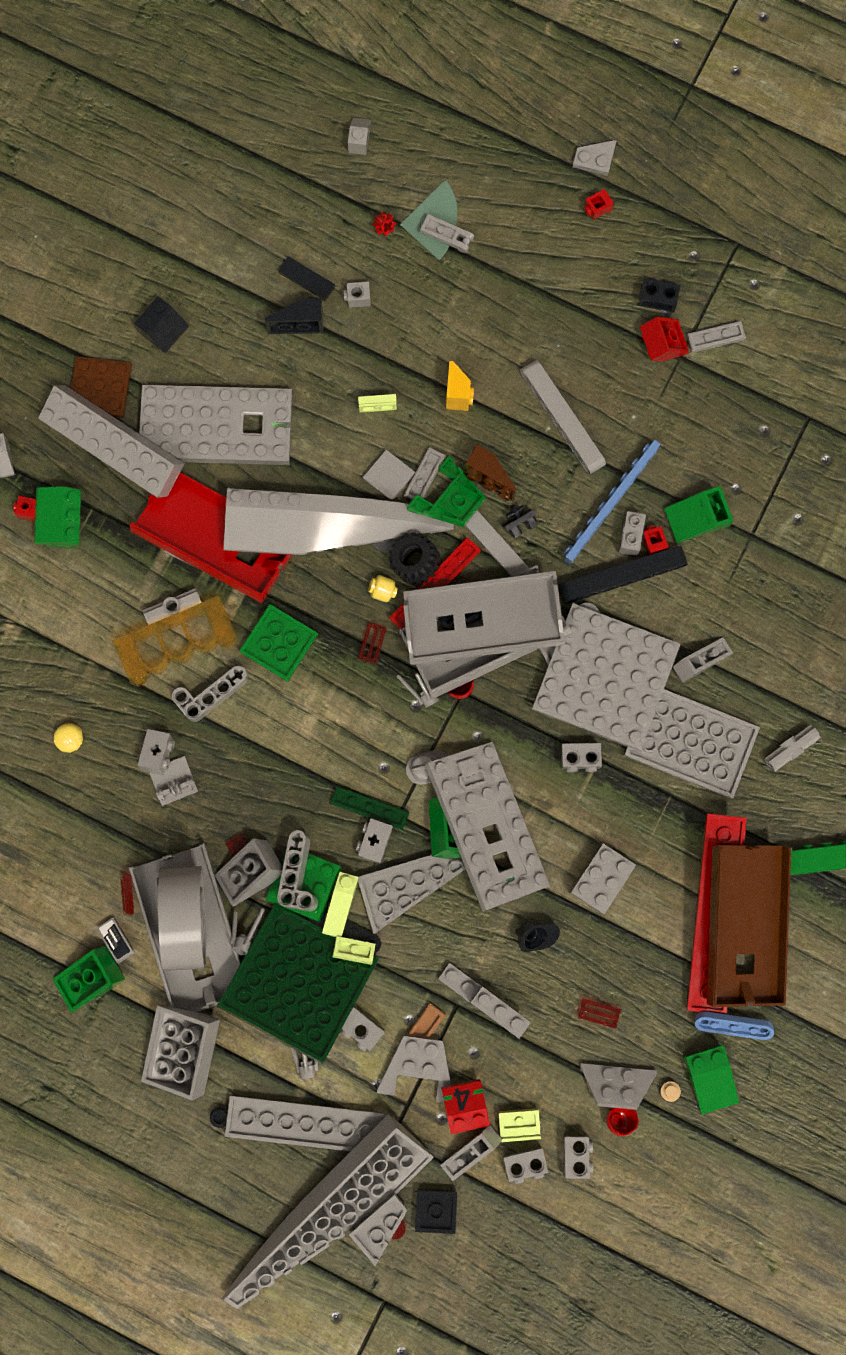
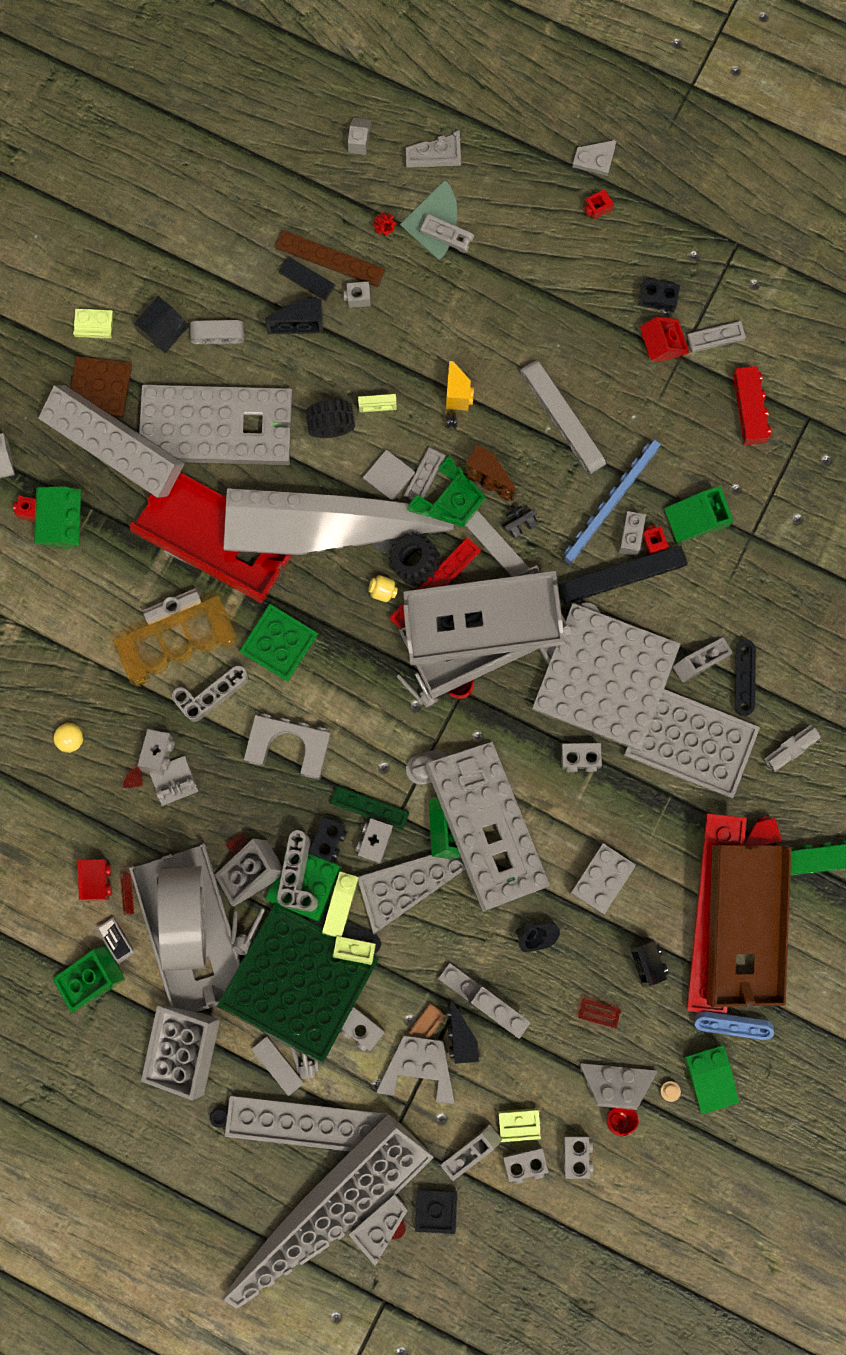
clear red tile [358,623,387,665] -> none
red slope [441,1079,490,1134] -> none
none -> yellowish green plate [73,309,114,338]
none -> red slope [77,860,112,902]
none -> clear red tile [123,767,143,789]
none -> light grey beam [190,320,244,344]
none -> light grey arch [244,714,331,780]
none -> light grey tile [252,1036,304,1096]
none -> reddish brown plate [276,230,385,287]
none -> black tyre [305,400,355,438]
none -> black brick [309,817,348,862]
none -> light grey wing [406,131,461,167]
none -> black bush [446,412,457,429]
none -> black slope [446,1002,479,1064]
none -> black slope [630,941,669,987]
none -> red brick [732,366,771,446]
none -> black plate [735,640,756,716]
none -> red slope [744,816,782,845]

